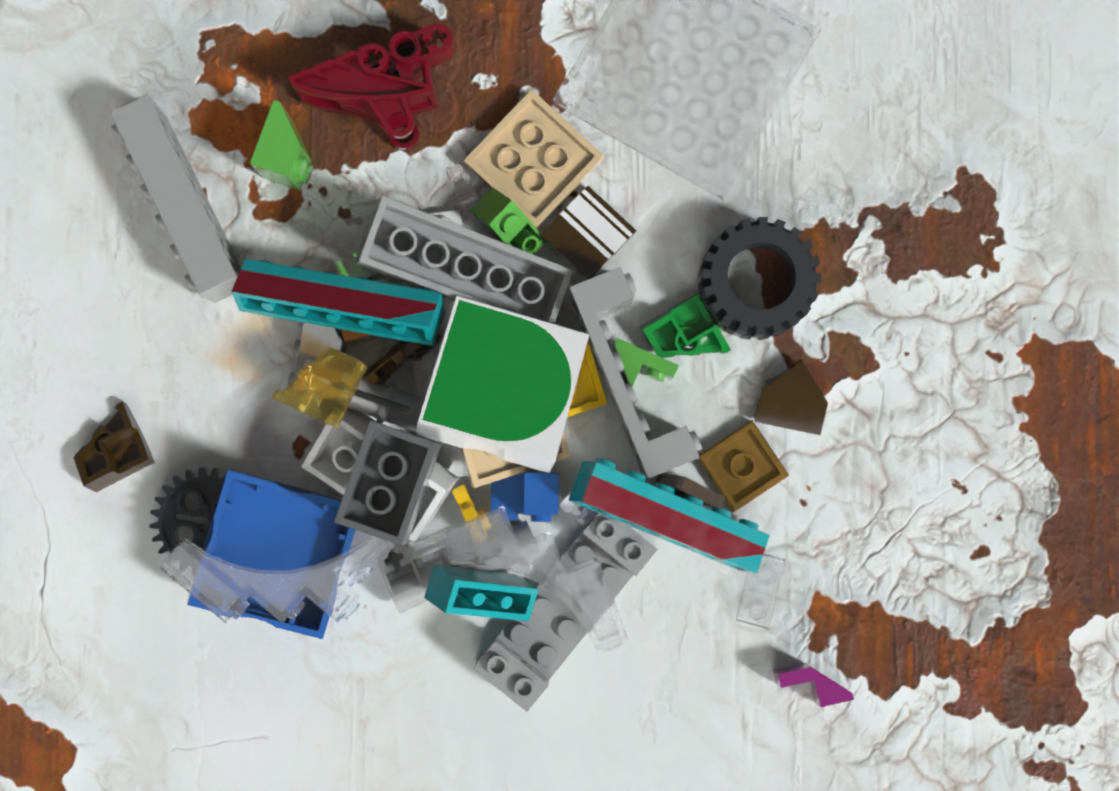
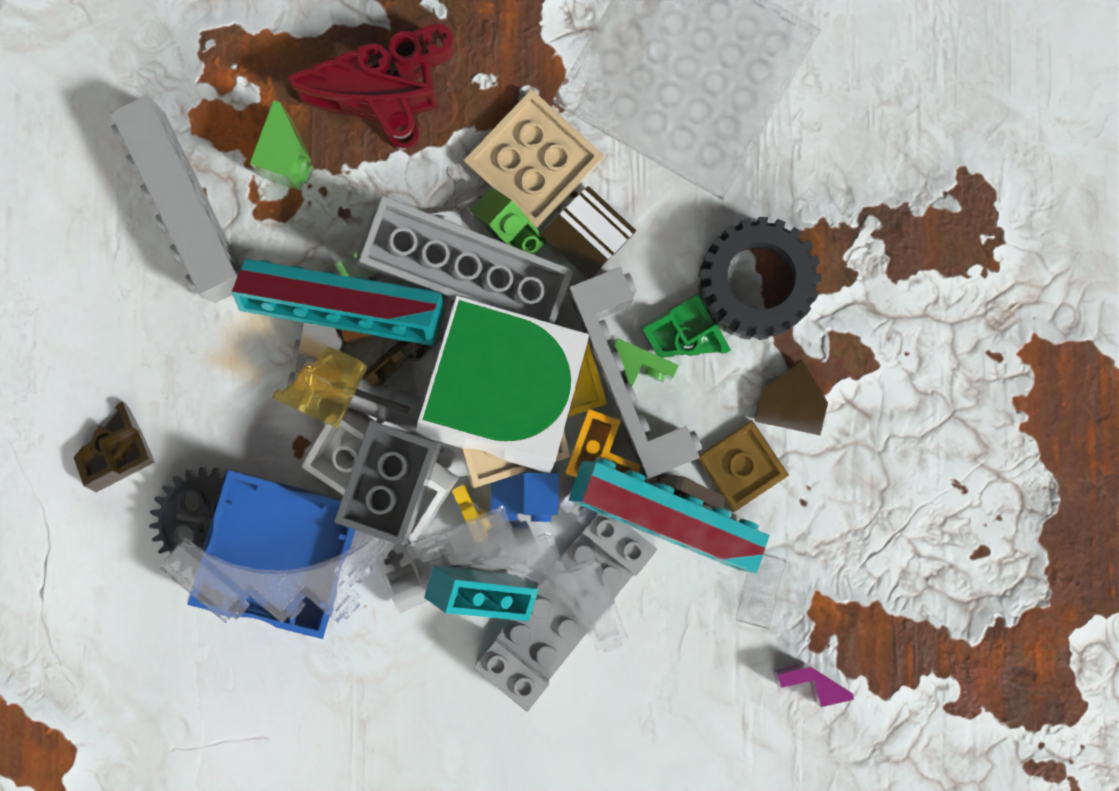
none -> light orange brick [565,409,641,478]

